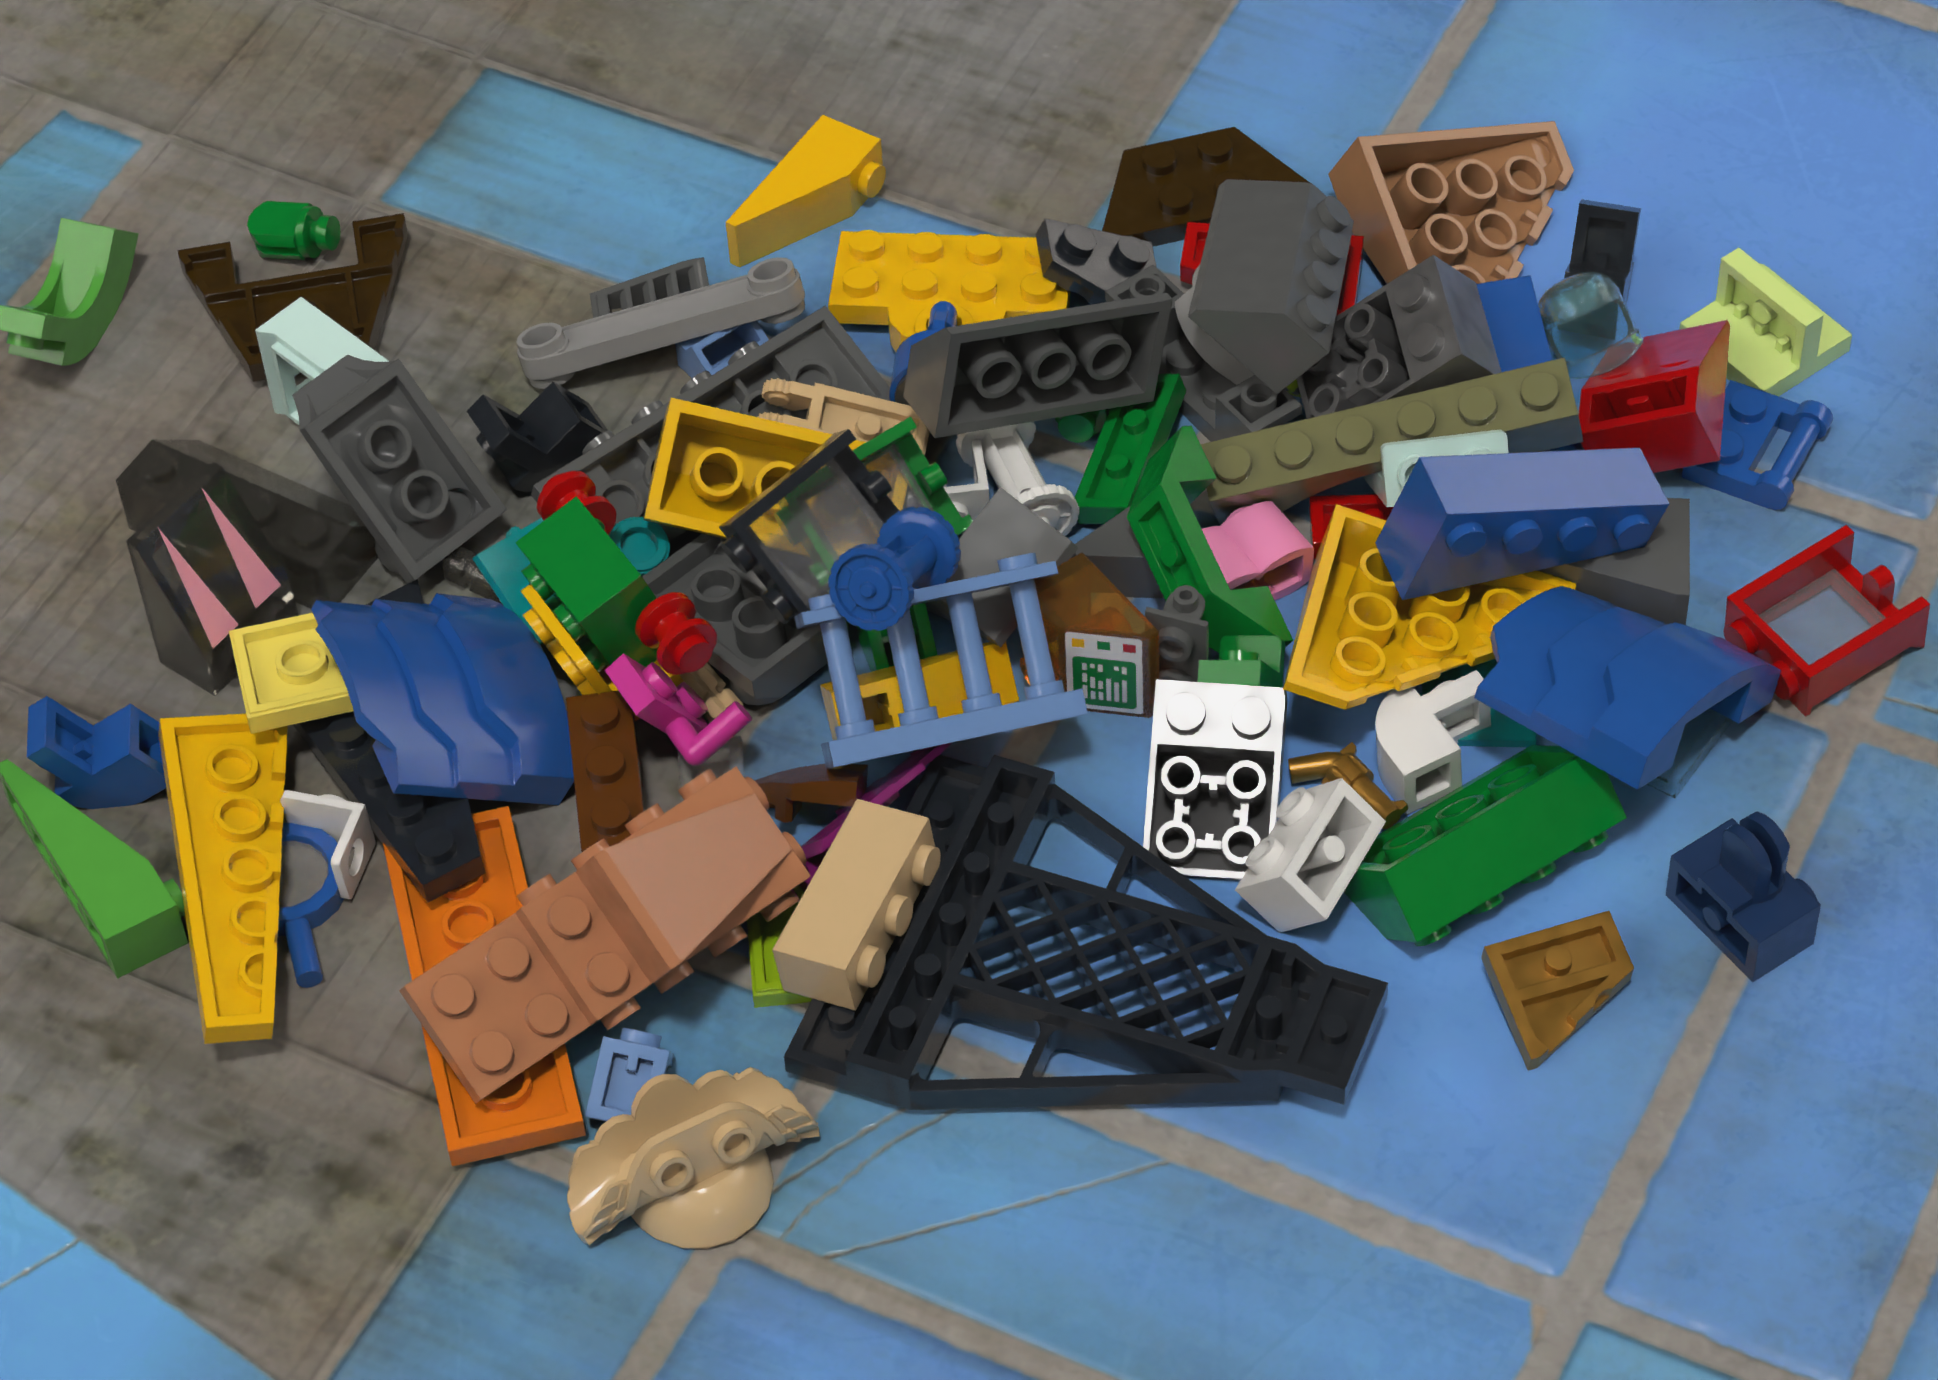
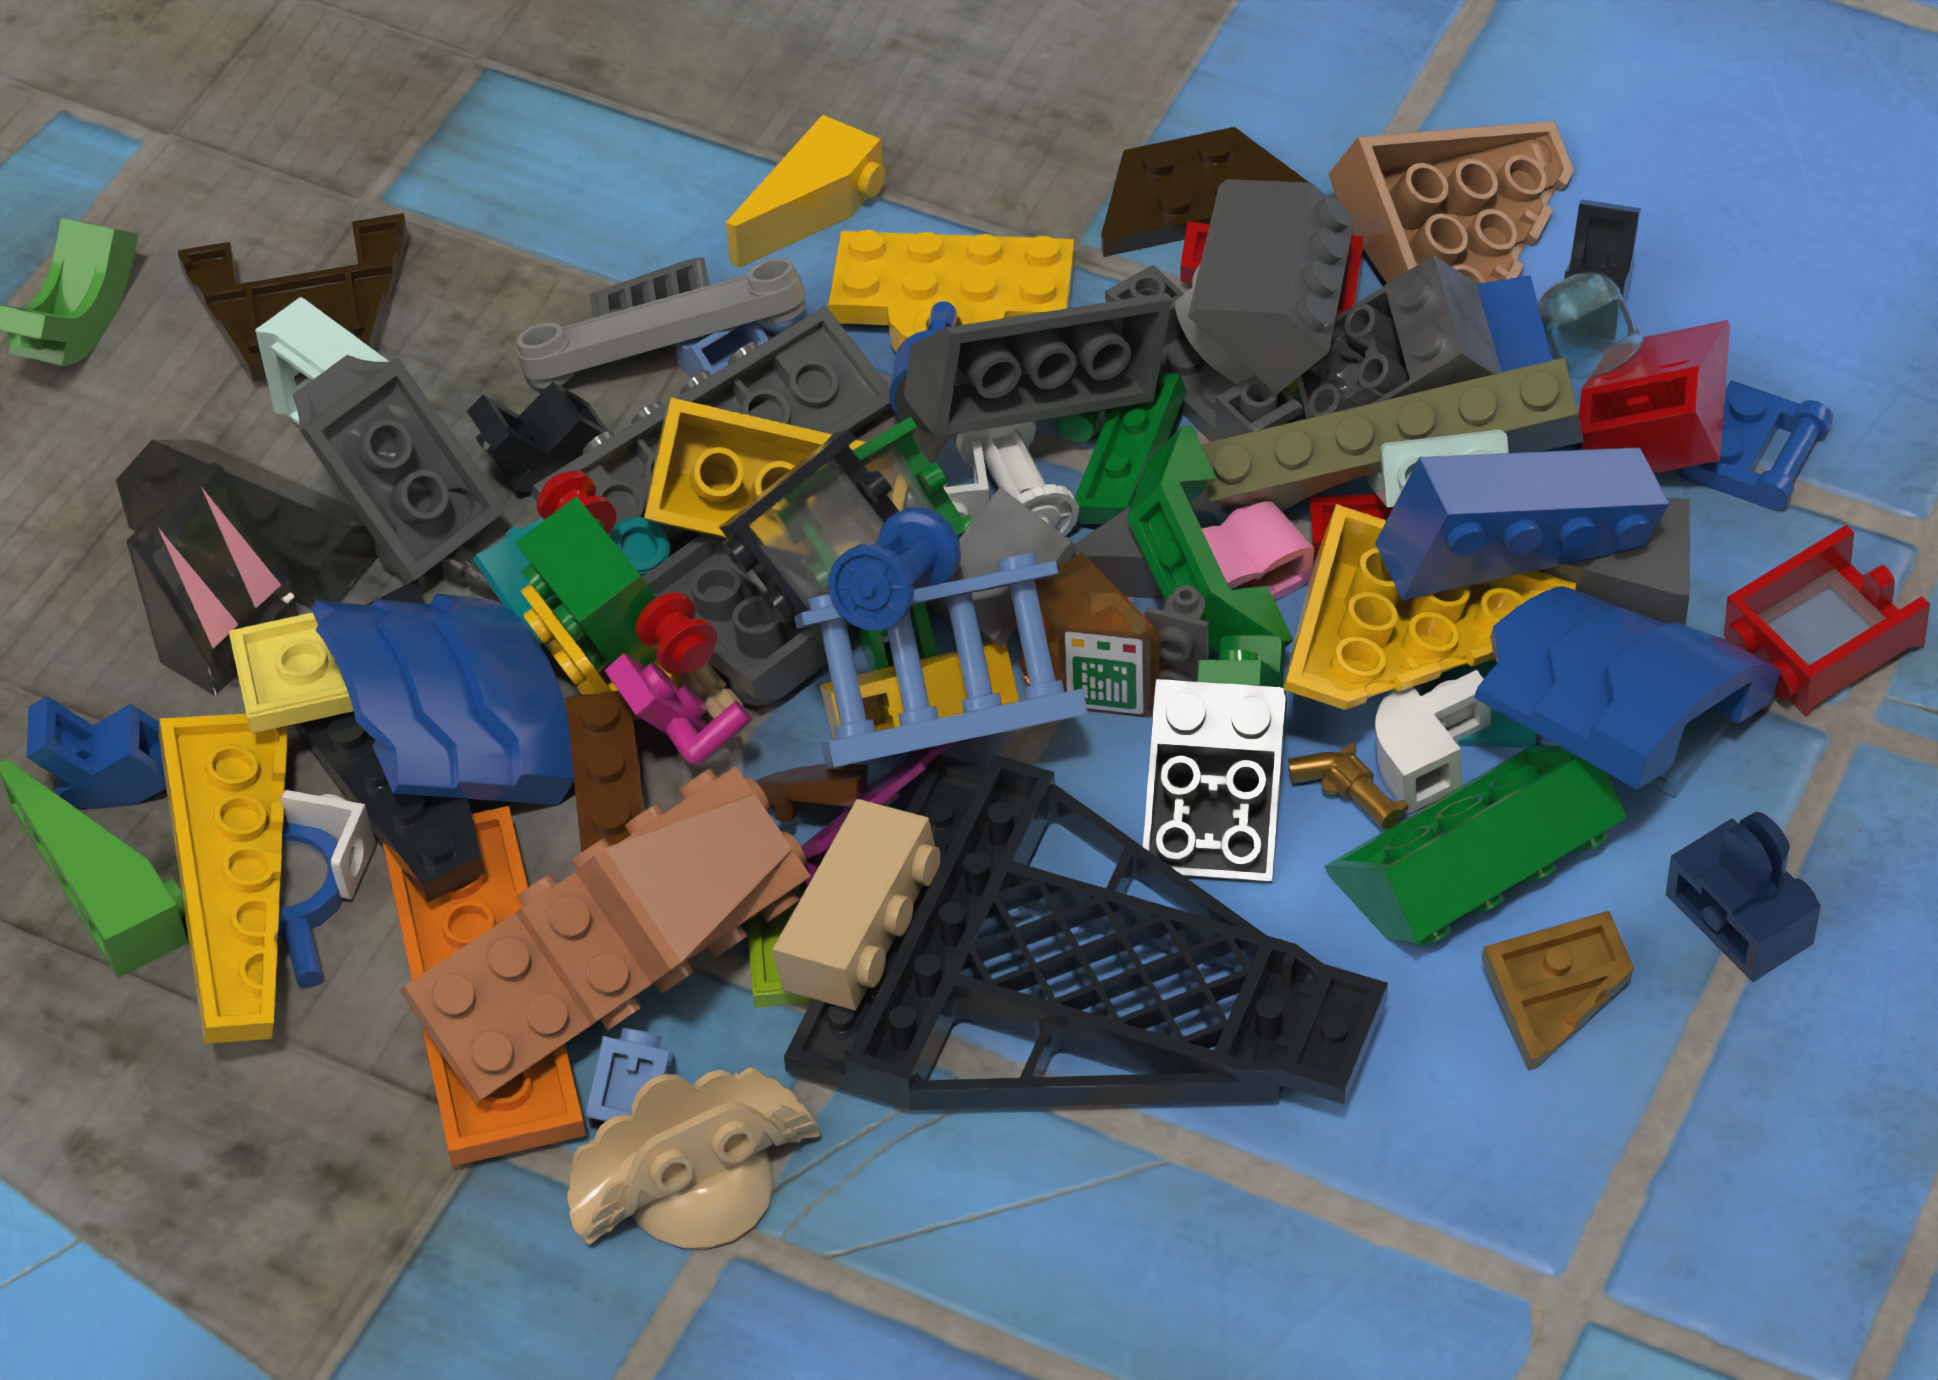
green arm [247,201,341,260] -> none
tan hinge [757,378,929,455] -> none
black wing [1035,218,1157,305] -> none
white brick [1235,778,1386,933] -> none
yellowish green bracket [1679,247,1852,396] -> none

